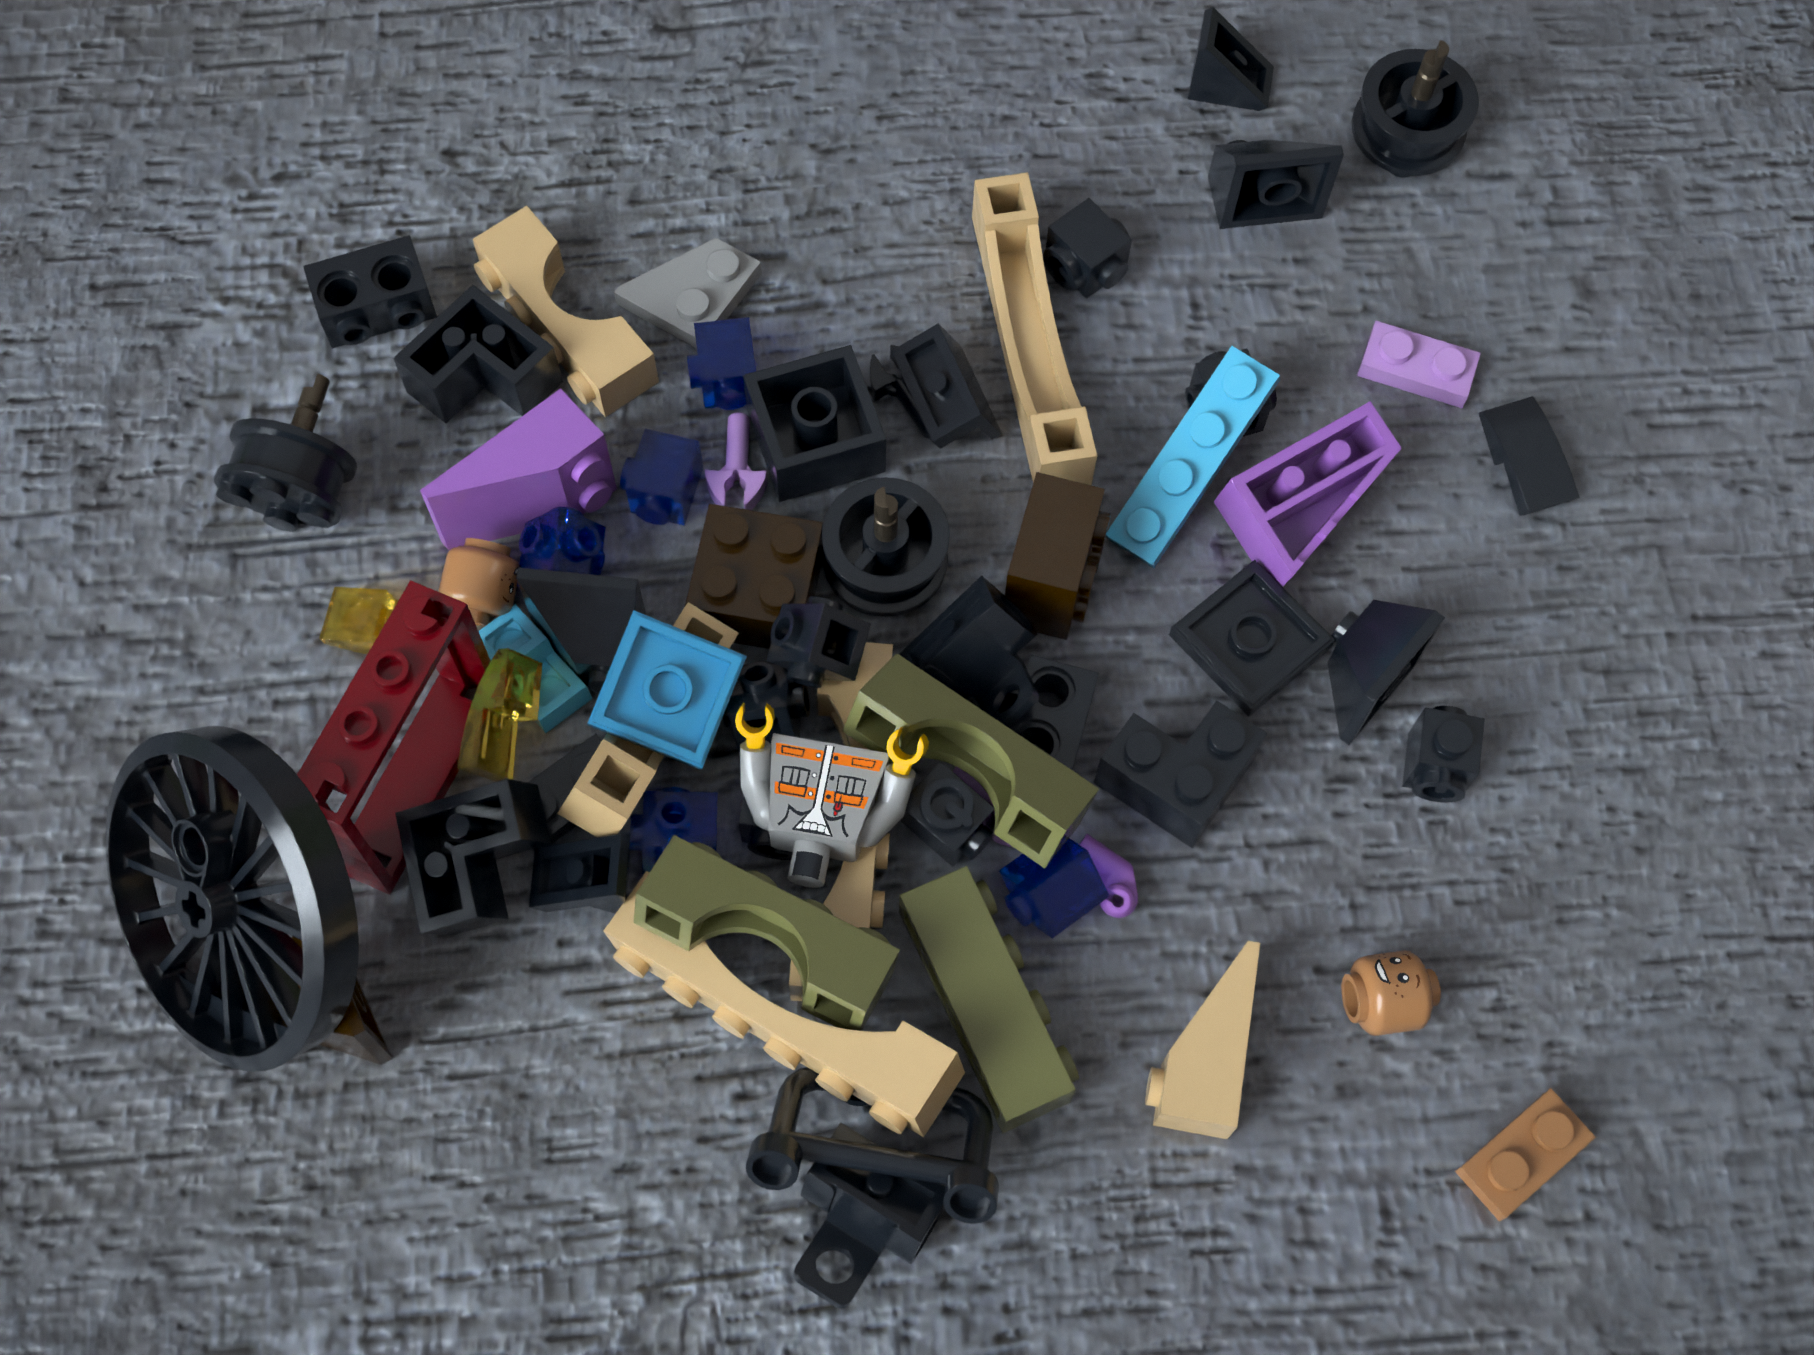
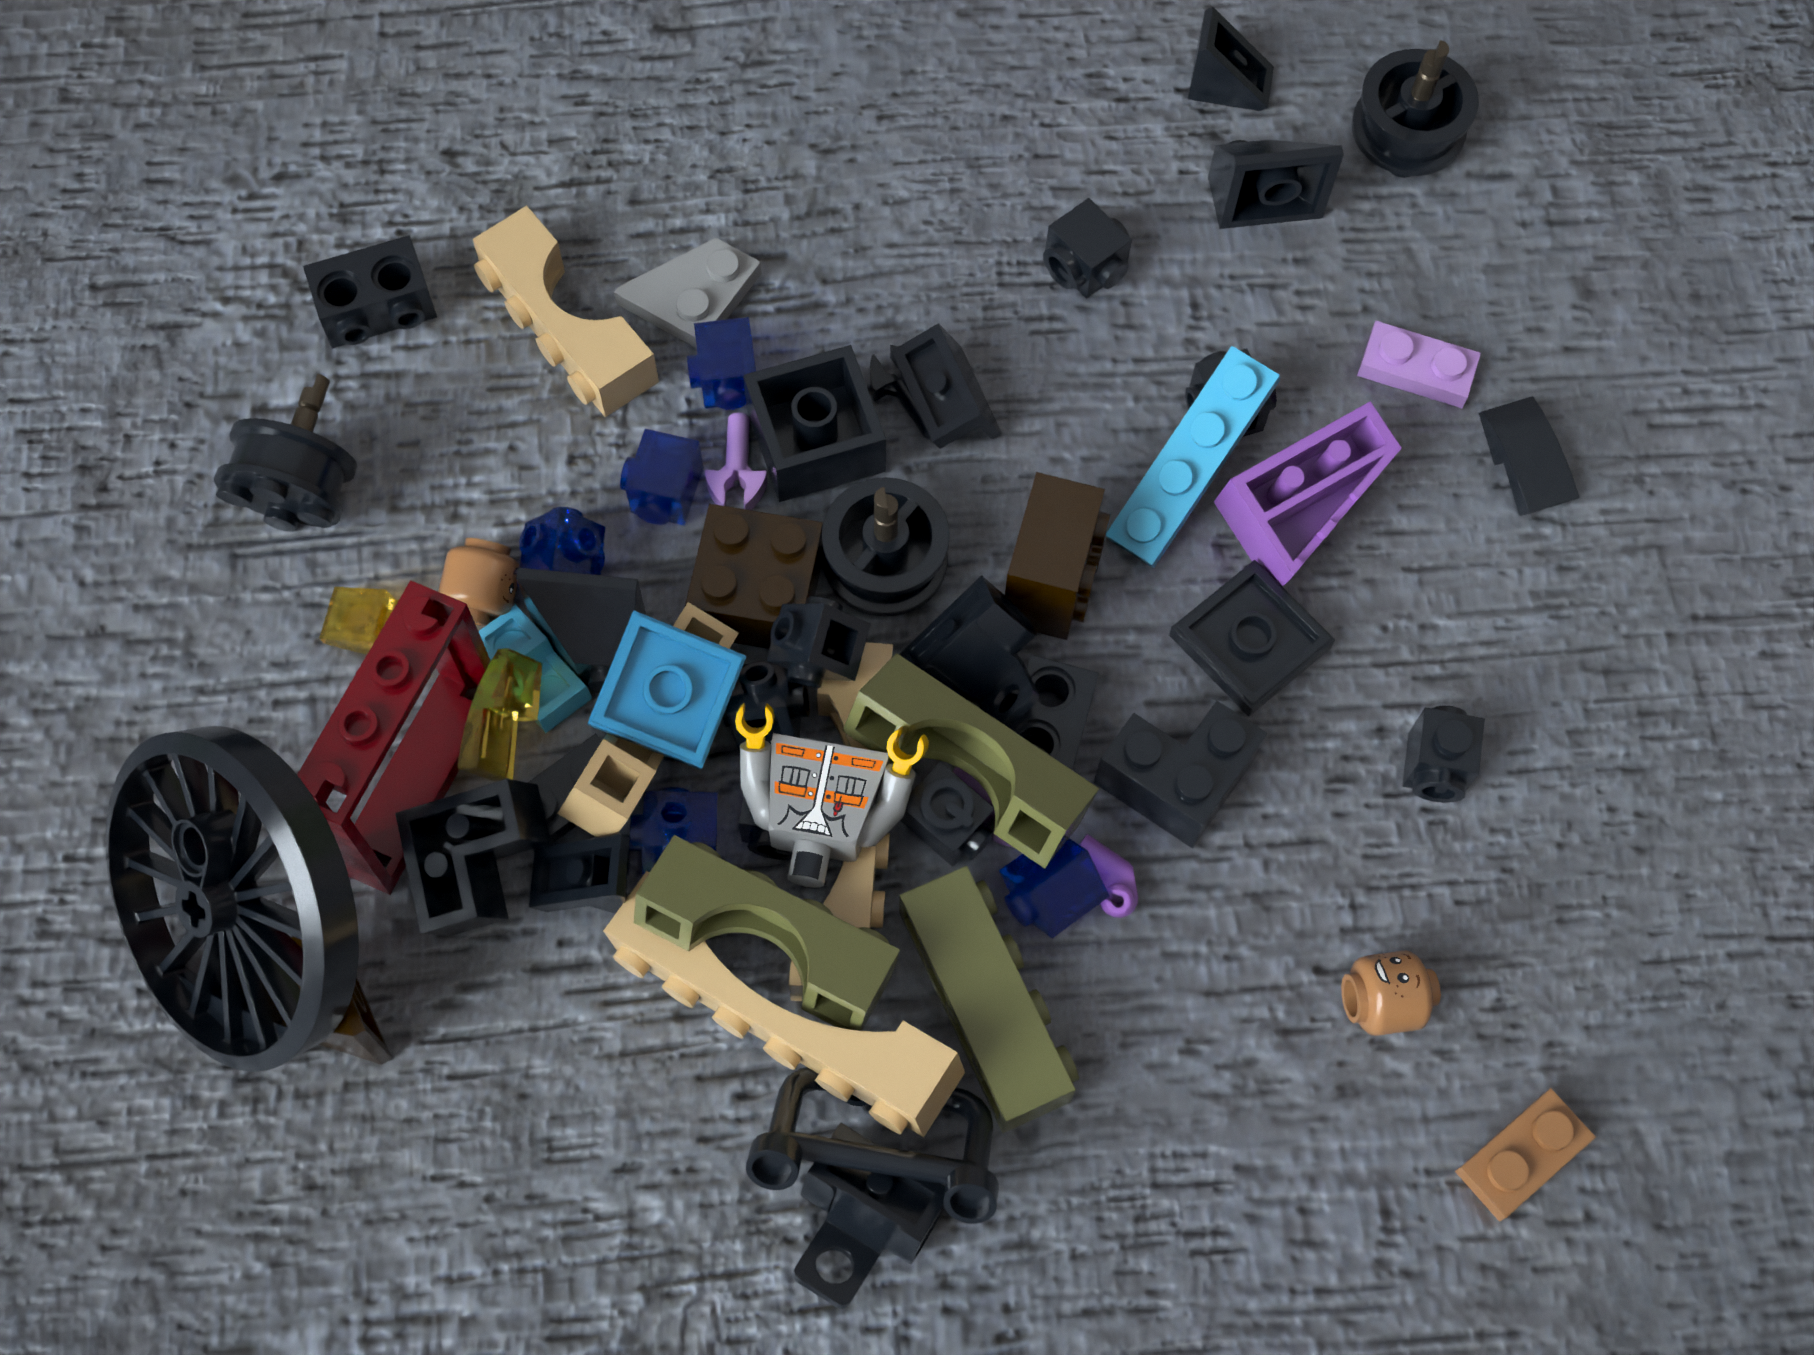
black brick [393,285,563,423] -> none
medium lavender slope [420,388,617,550] -> none
tan arch [972,172,1097,485] -> none
tan slope [1145,941,1260,1139] -> none
black slope [1327,599,1445,745] -> none

